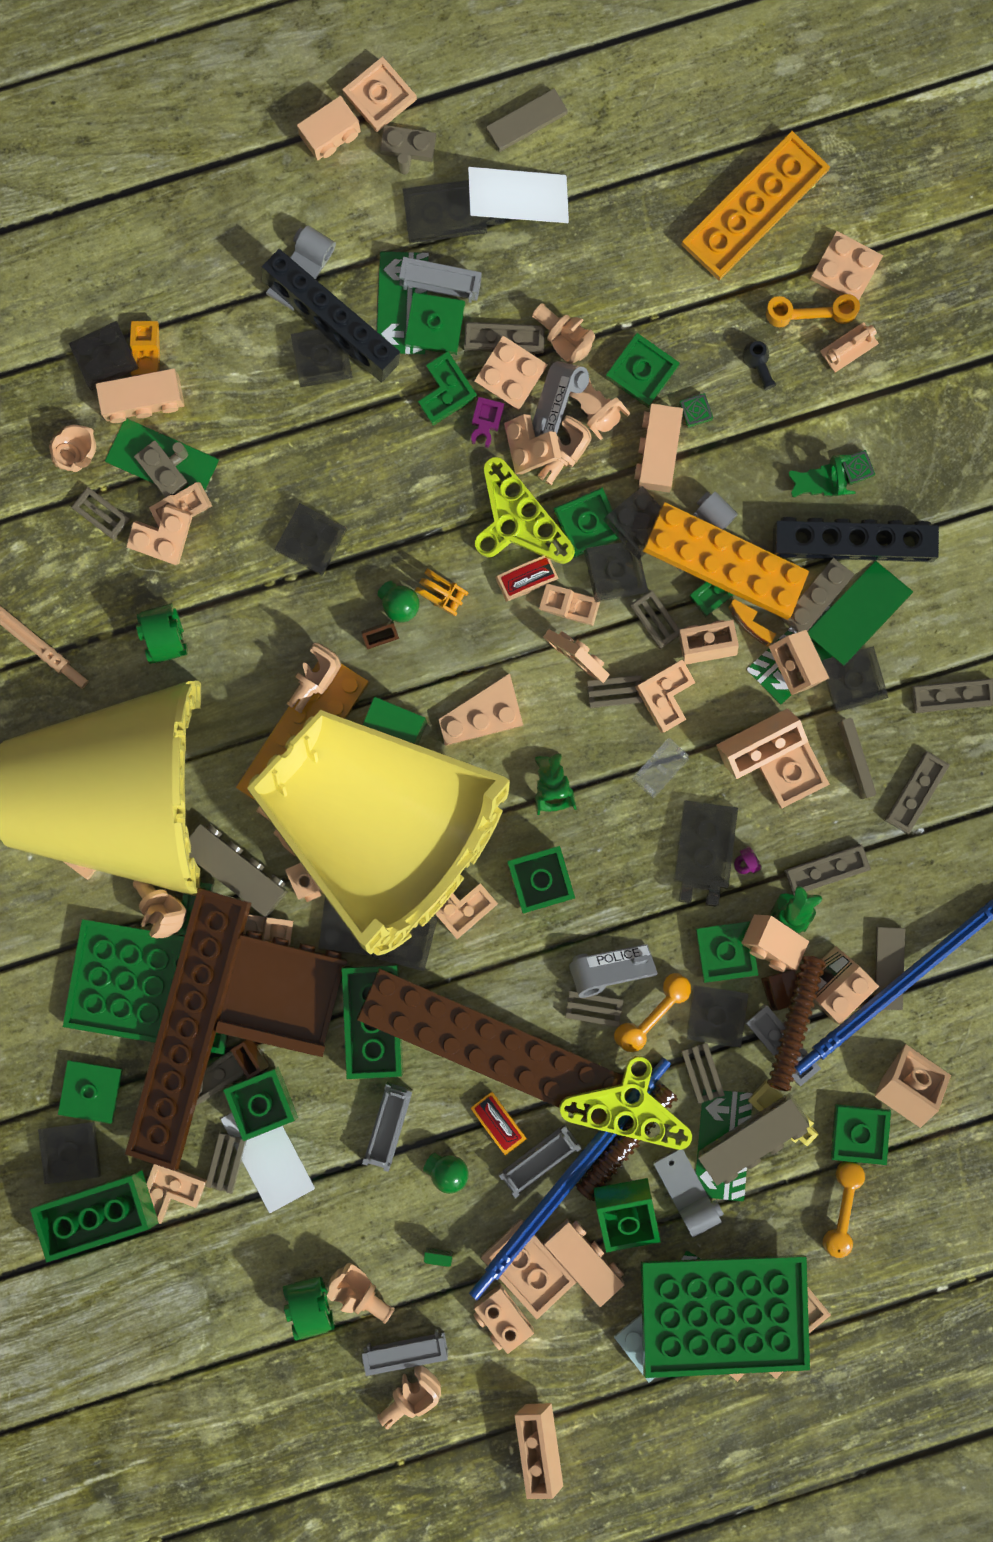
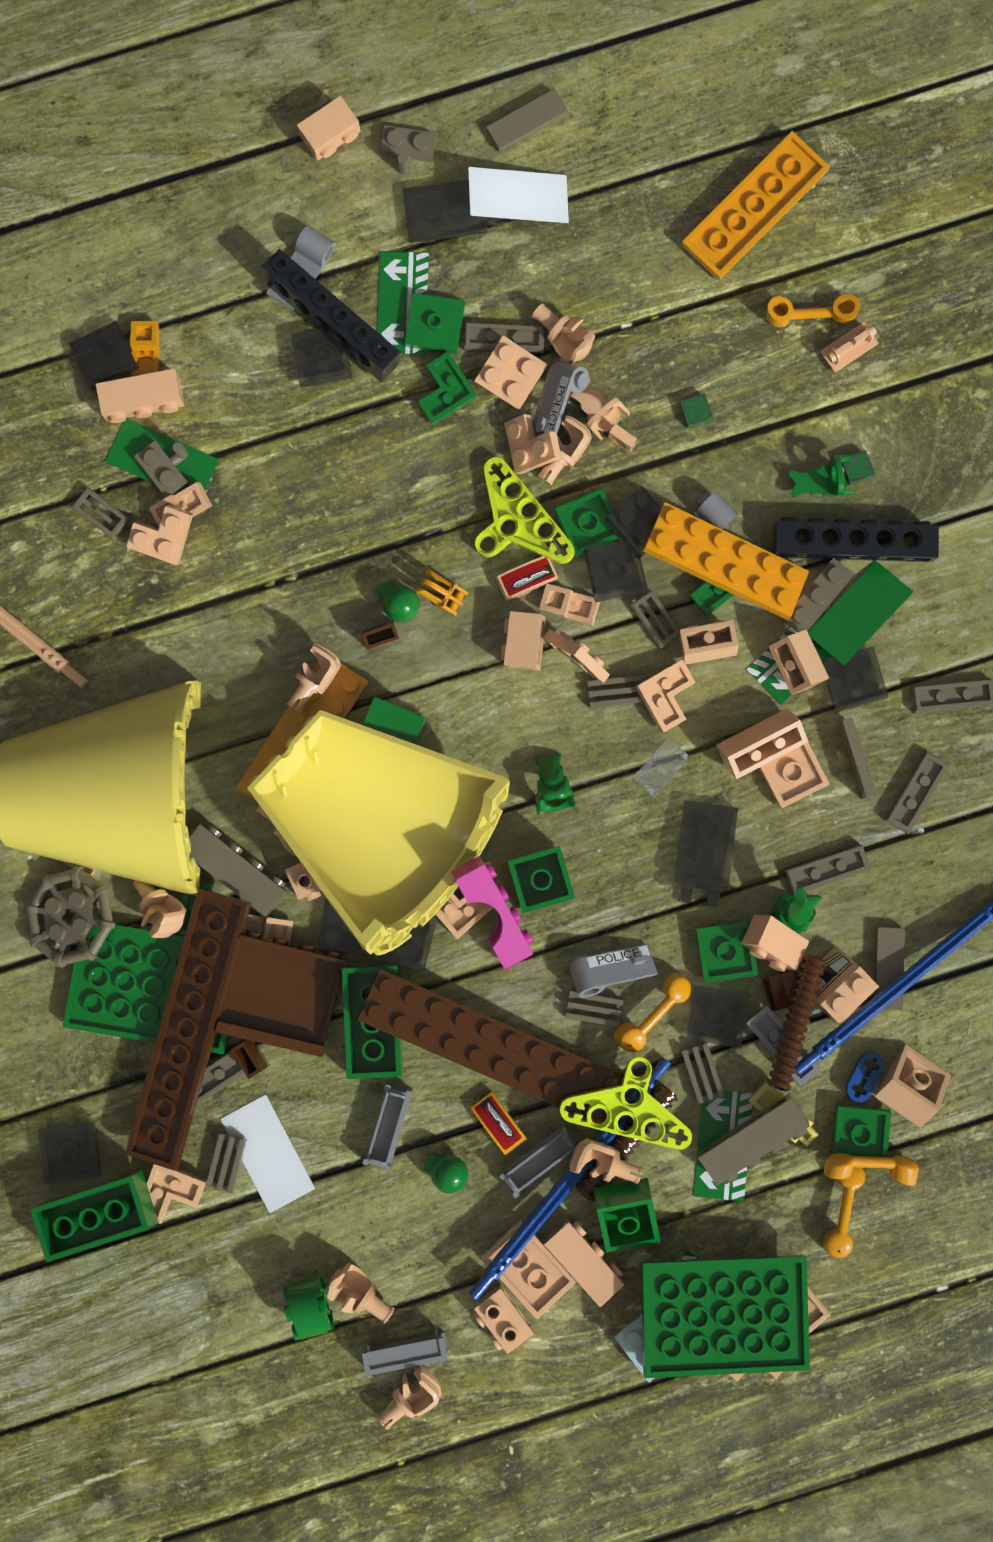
light nougat hair [49,424,96,472] -> none
green plate [58,1060,123,1124] -> none
green brick [136,603,188,664] -> none
green brick [223,1066,298,1142] -> none
clear smoke plate [274,503,348,576] -> none
light nougat plate [342,56,417,132] -> none
light grey container [399,257,482,303] -> none
green tile [424,1248,453,1267] -> none
light nougat wing [439,674,523,746] -> none
magenta plate [471,397,504,448] -> none
light nougat brick [515,1403,563,1499] -> none
green plate [606,333,680,408] -> none
light nougat brick [634,404,683,493] -> none
light grey door [653,1149,724,1237] -> none
light orange slope [728,599,776,647] -> none
magenta tile [734,846,762,874] -> none
black bar [742,341,776,390] -> none
light nougat plate [810,231,883,300] -> none
none -> dark tan plate [24,866,116,968]
none -> dark pink arch [451,856,534,969]
none -> light nougat brick [501,611,546,671]
none -> light nougat piece [570,1139,643,1184]
none -> light nougat tile [608,423,637,453]
none -> light orange piece [824,1153,919,1186]
none -> blue beam [845,1052,884,1102]

